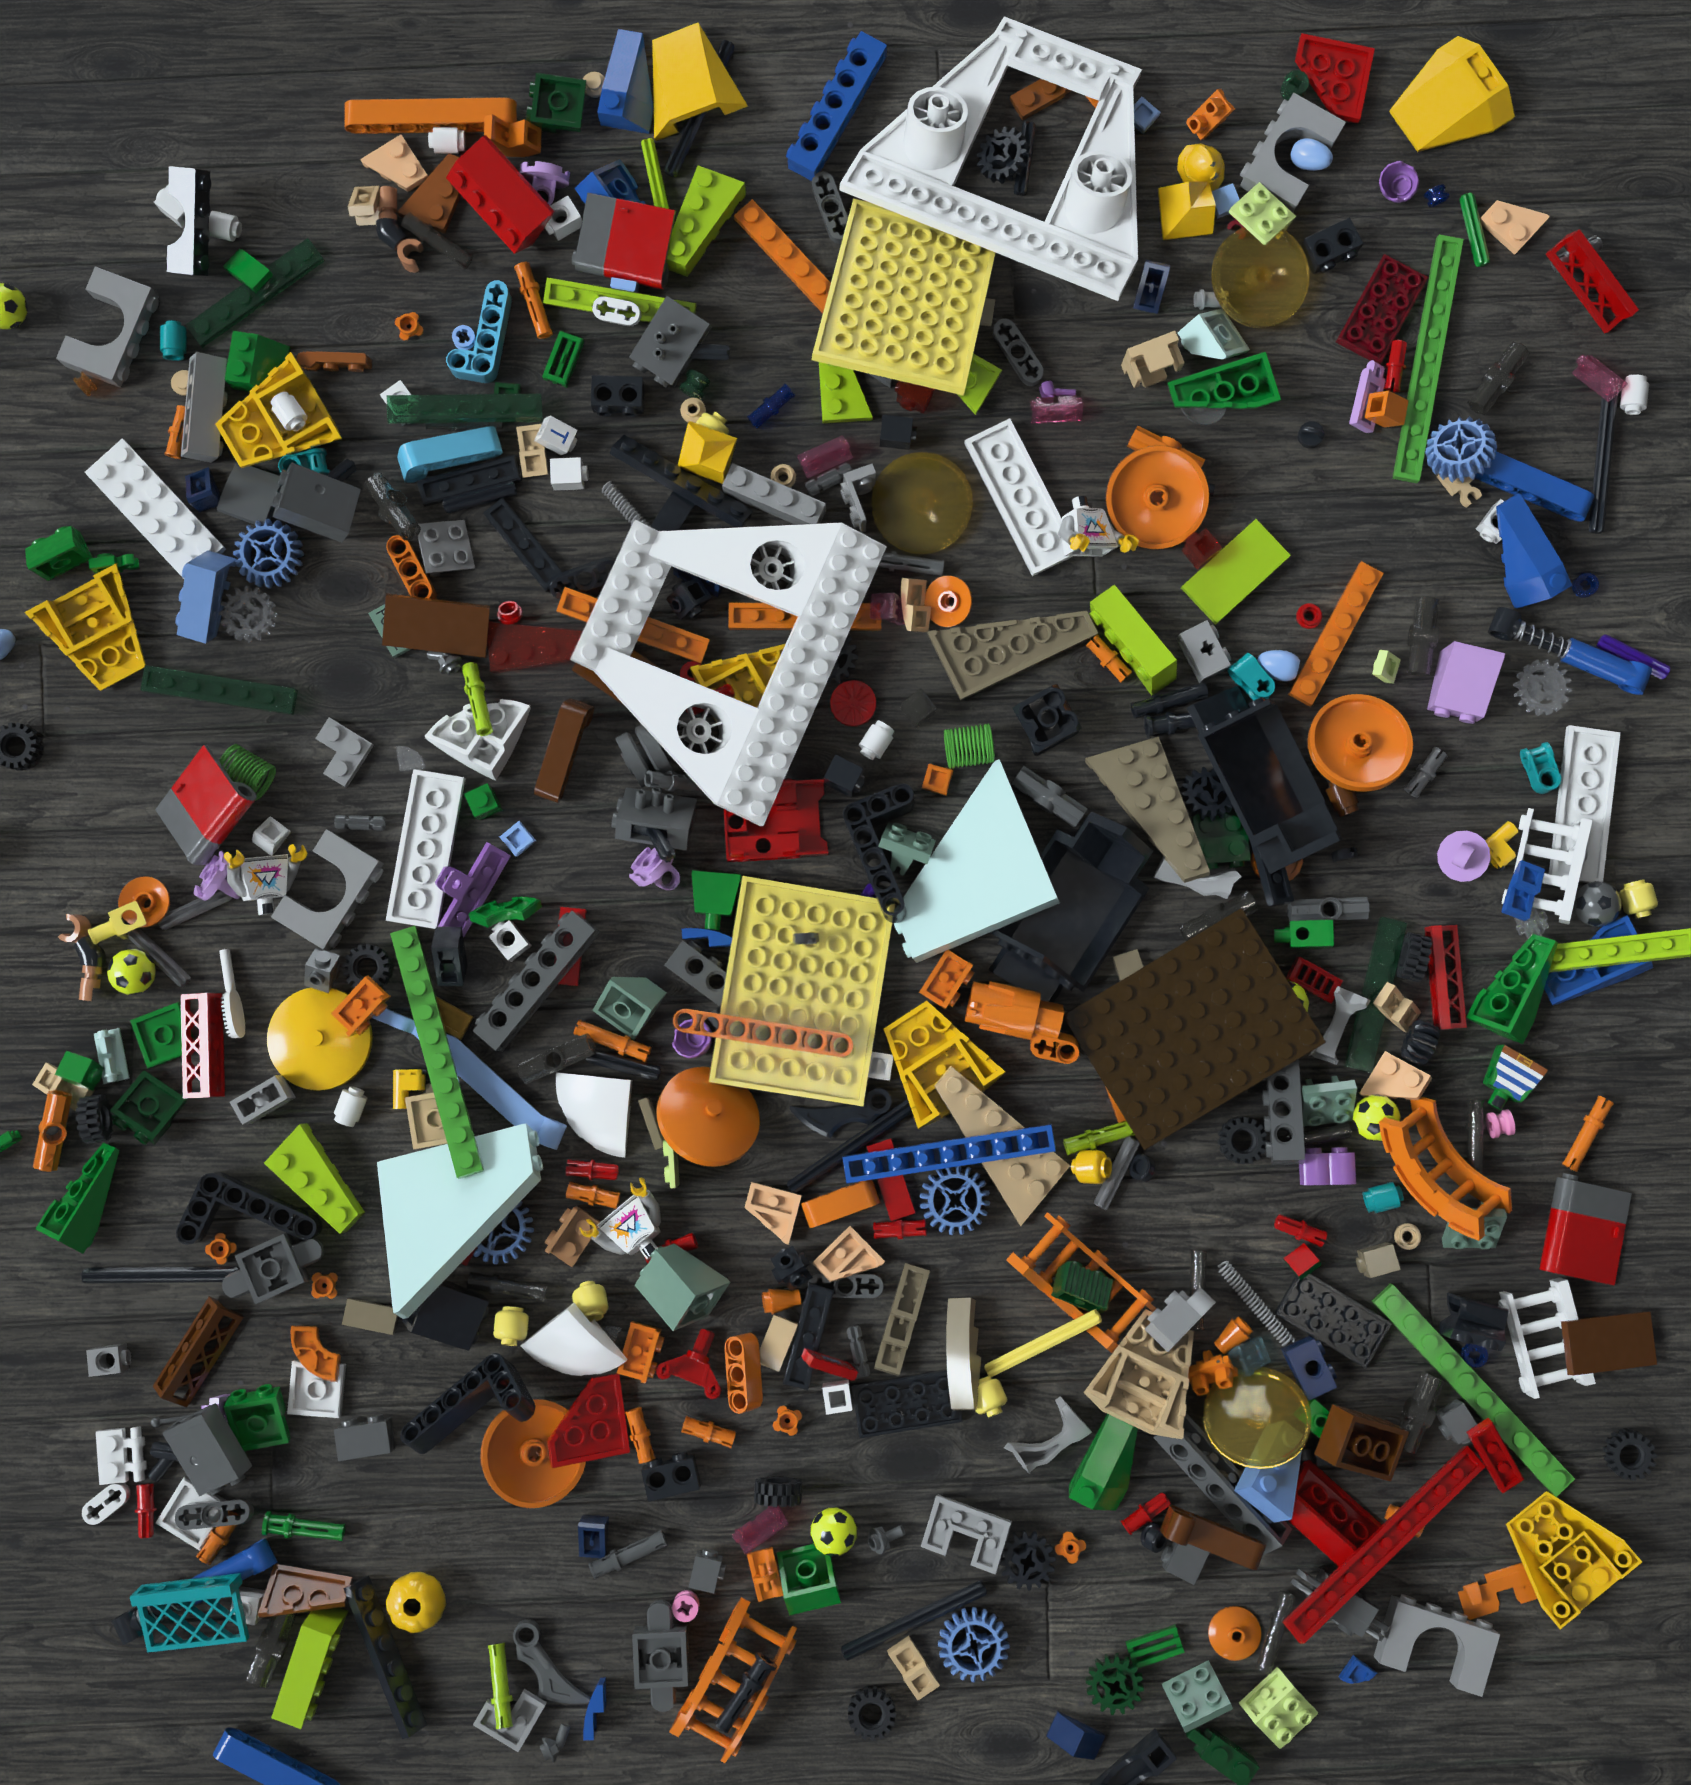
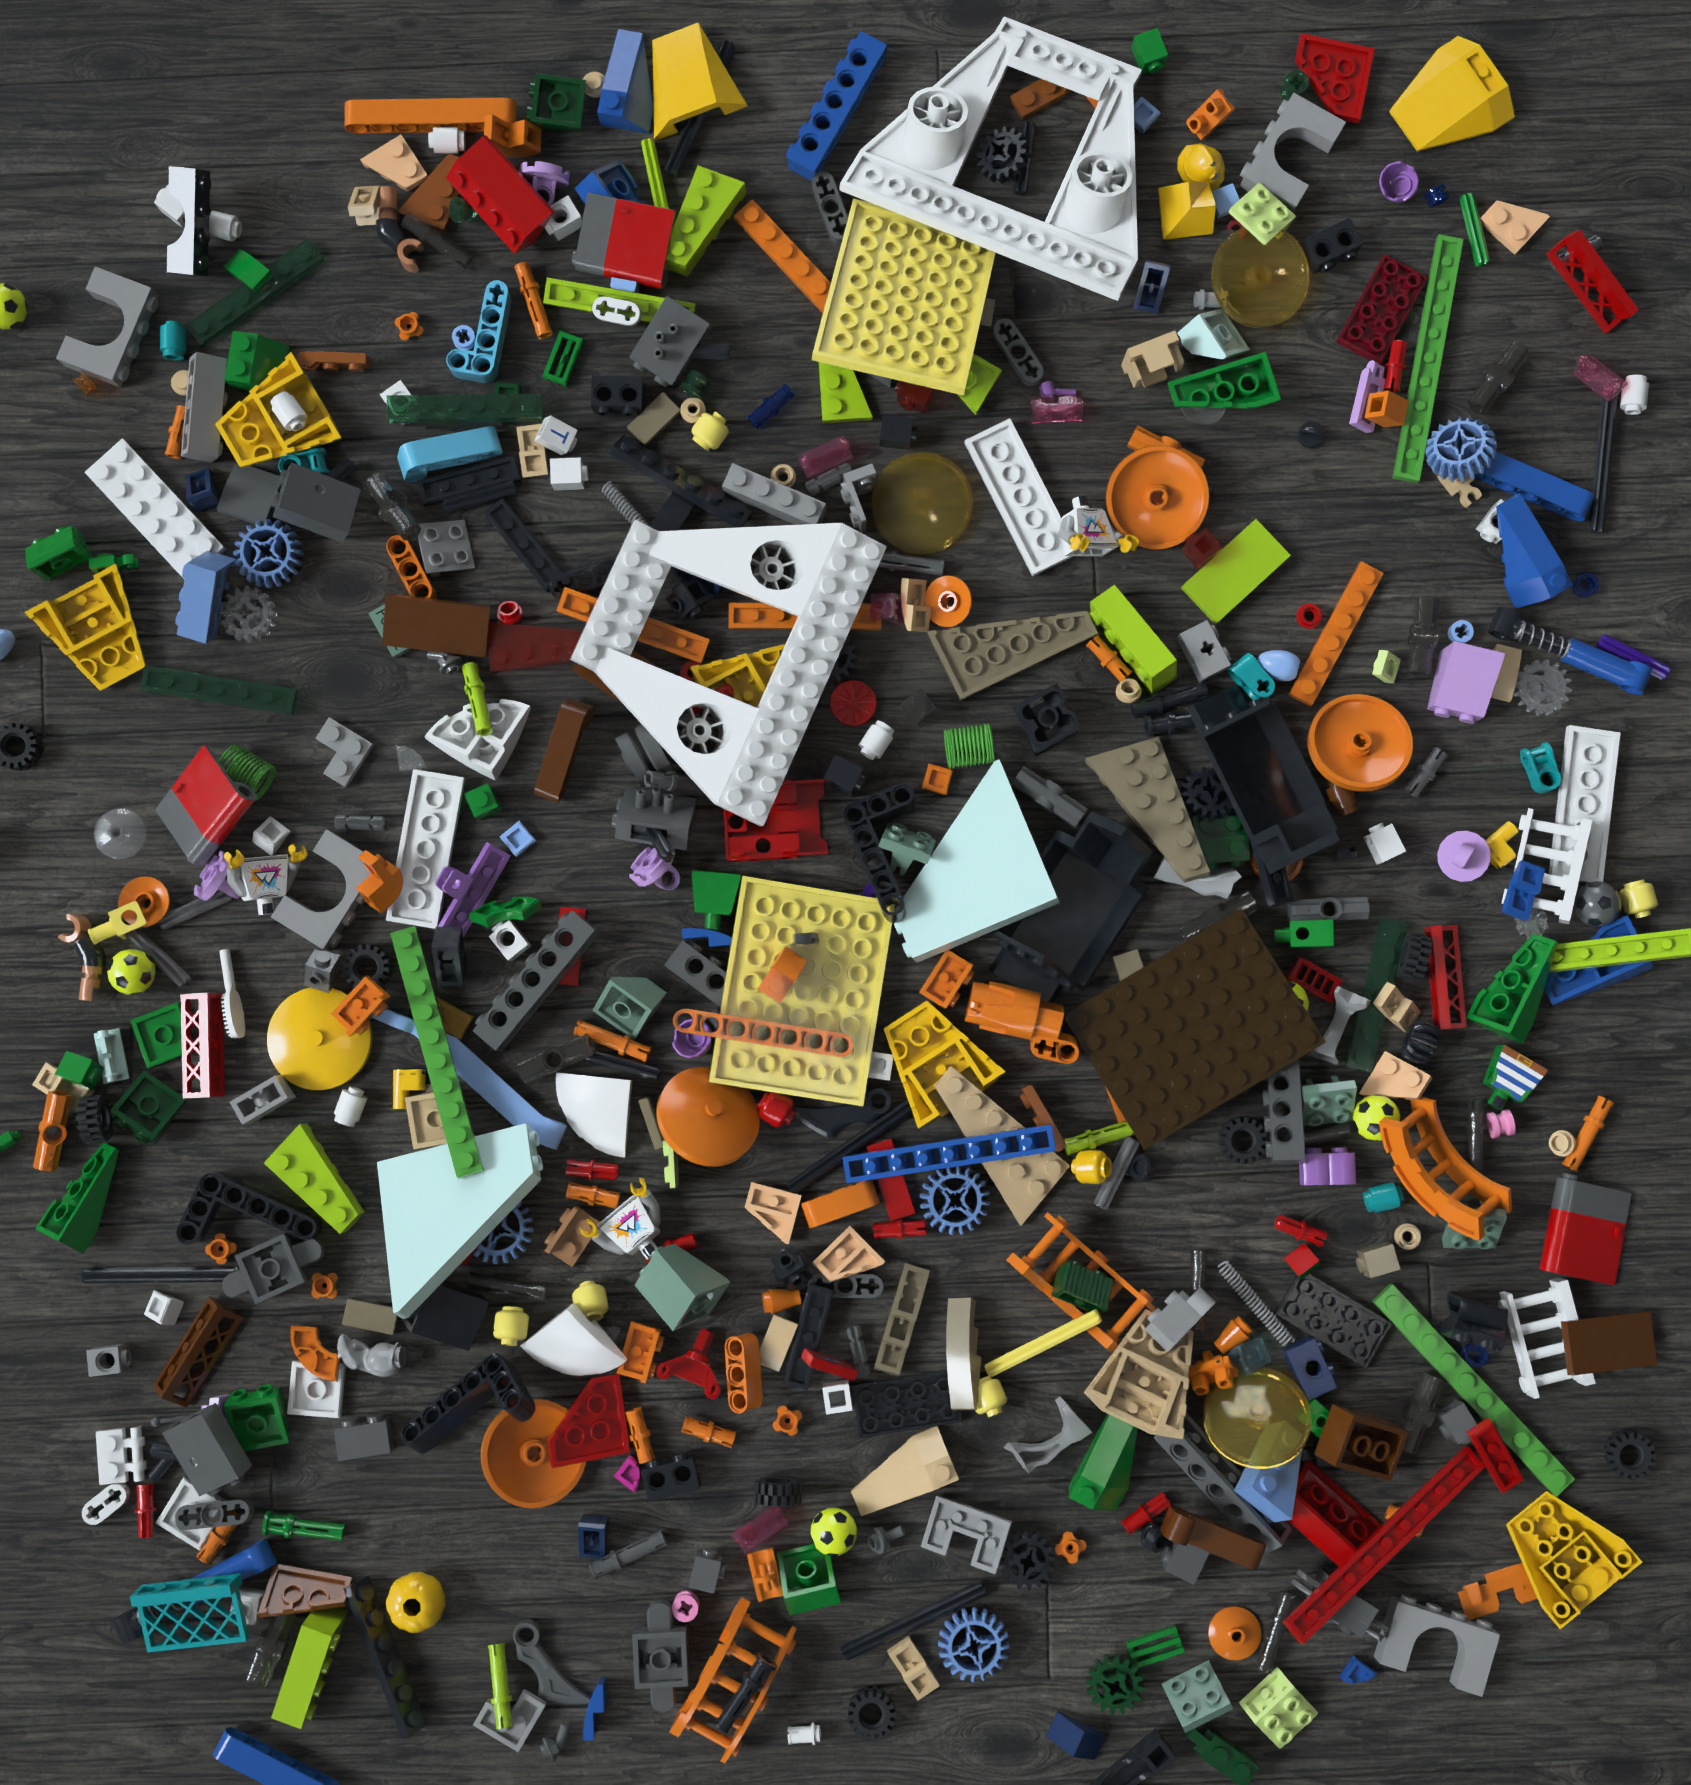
yellow slope [678,421,737,484] -> none
light blue animal [1291,138,1333,171] -> none
none -> clear dish [94,808,146,859]
none -> white slope [144,1290,184,1326]
none -> light grey animal [337,1334,406,1377]
none -> orange brick [356,850,403,914]
none -> clear green wheel [449,197,480,223]
none -> dark pink tile [614,1454,641,1492]
none -> dark tan tile [627,392,681,447]
none -> red head [756,1091,796,1128]
none -> orange brick [757,946,807,1004]
none -> white pin [788,1723,821,1745]
none -> tan wedge [851,1426,959,1516]
none -> dark orange hinge [1019,1084,1065,1152]
none -> tan plate [1116,679,1142,703]
none -> green brick [1131,28,1168,75]
none -> white brick [1363,823,1406,864]
none -> light blue bush [1448,620,1474,643]
none -> tan slope [1491,644,1522,702]
none -> tan plate [1549,1130,1576,1156]

